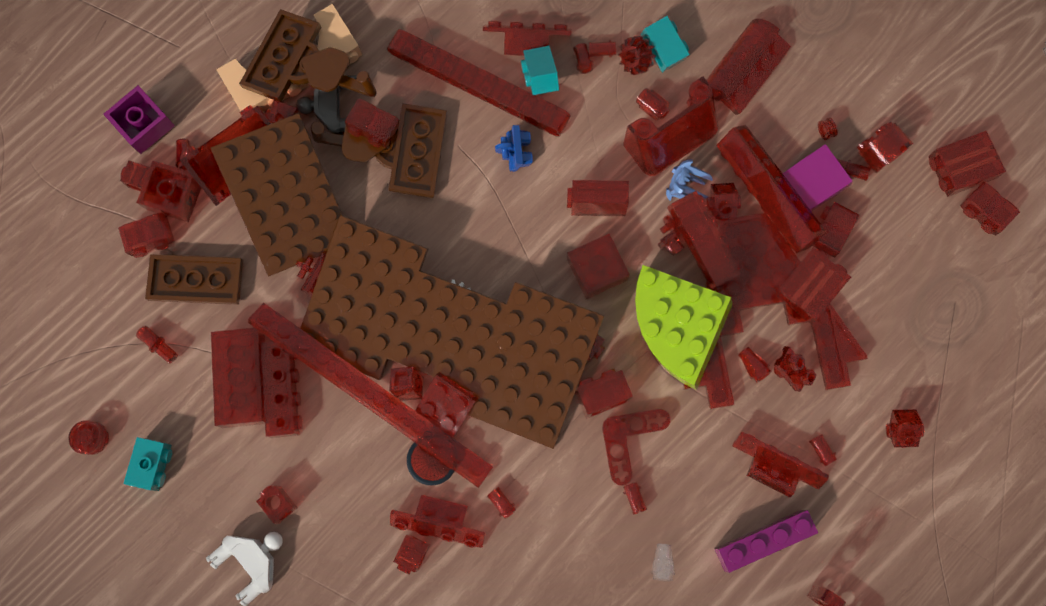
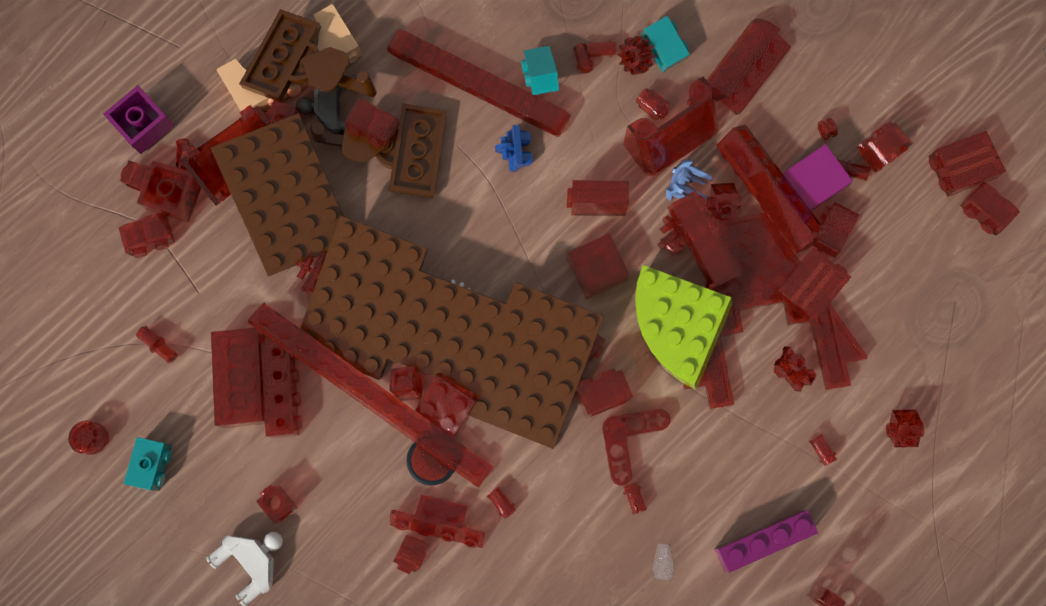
reddish brown plate [145,254,243,305] -> none
clear red bracket [483,21,572,56] -> none
clear red bracket [732,432,829,498] -> none
clear red cone [738,347,772,383] -> none

